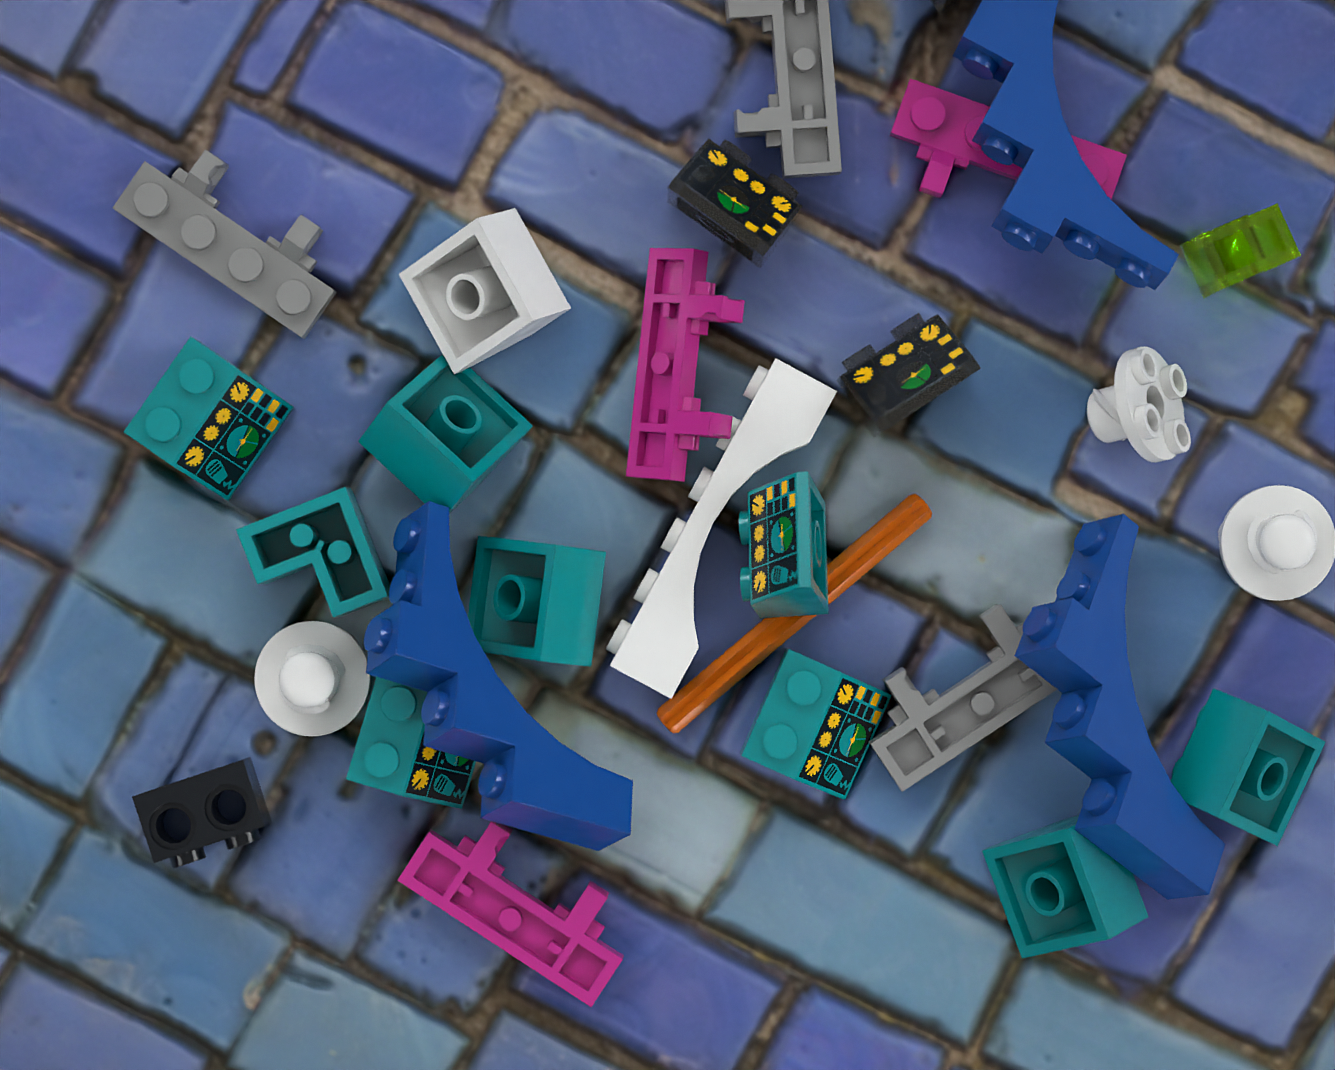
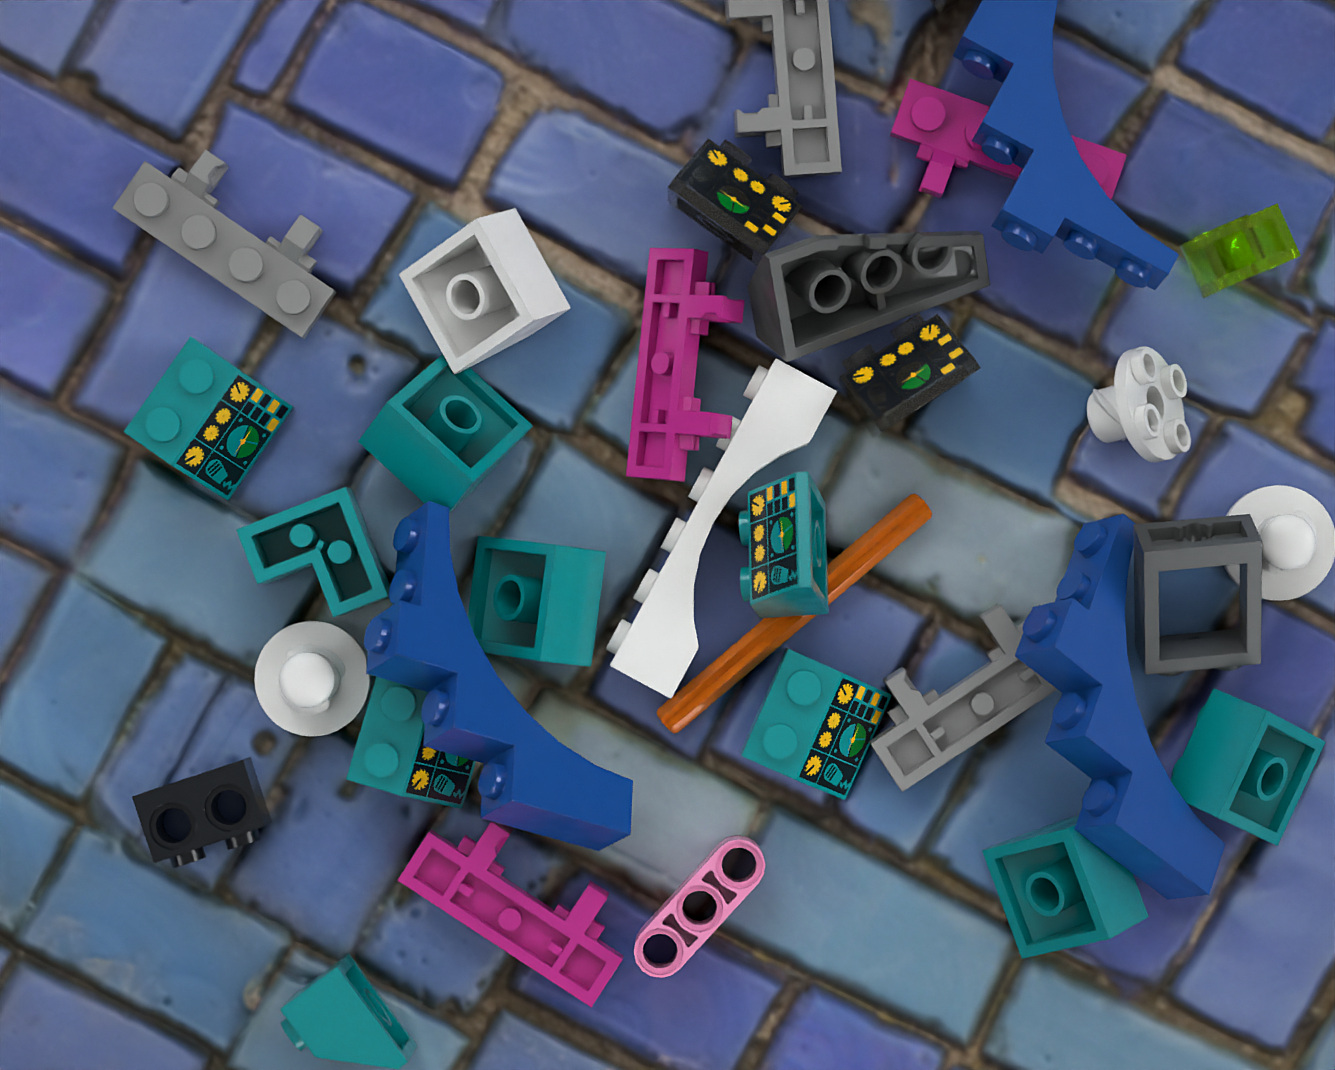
none -> teal slope [280,954,418,1069]
none -> bright pink beam [634,835,765,978]
none -> dark grey wedge [748,231,990,362]
none -> dark grey window [1133,514,1262,676]

